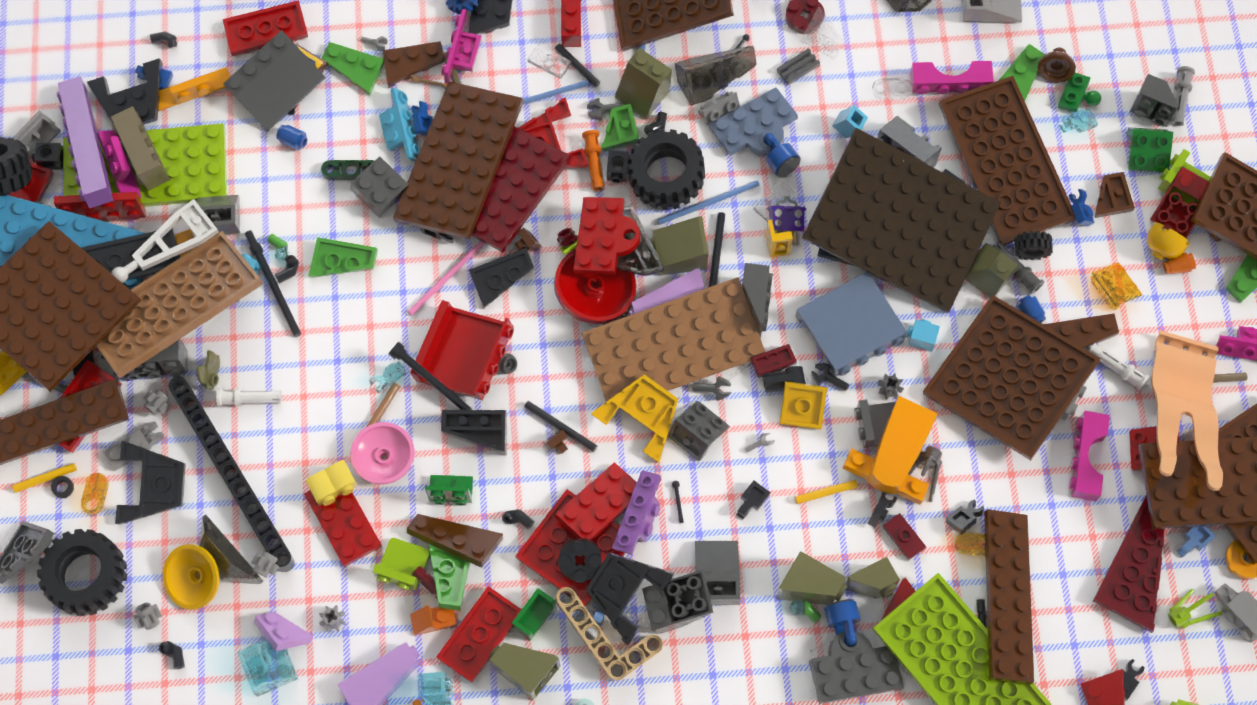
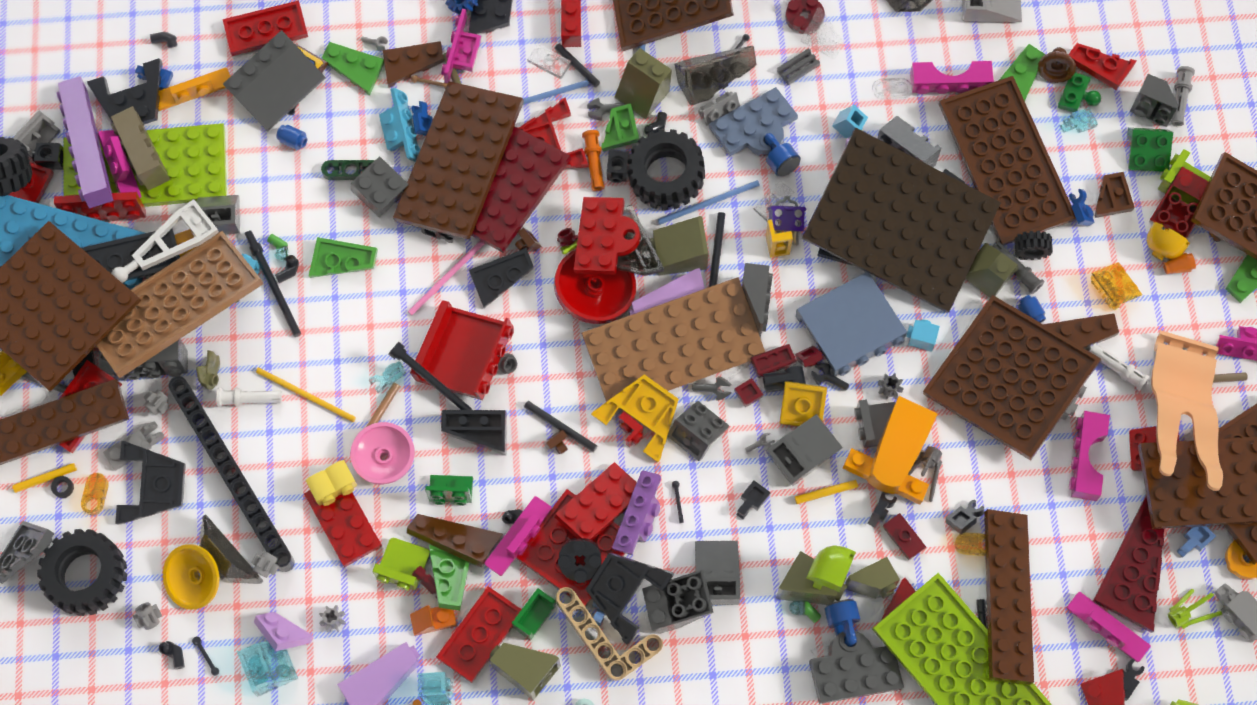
none -> black hinge [192,636,219,676]
none -> yellow axle [256,367,356,422]
none -> dark pink bracket [485,496,552,576]
none -> red bracket [618,411,644,448]
none -> dark red plate [734,378,764,408]
none -> dark grey slope [766,414,843,487]
none -> dark red plate [795,346,823,368]
none -> lime brick [806,545,856,592]
none -> dark pink bracket [1066,592,1151,663]
none -> red wing [1068,43,1137,91]

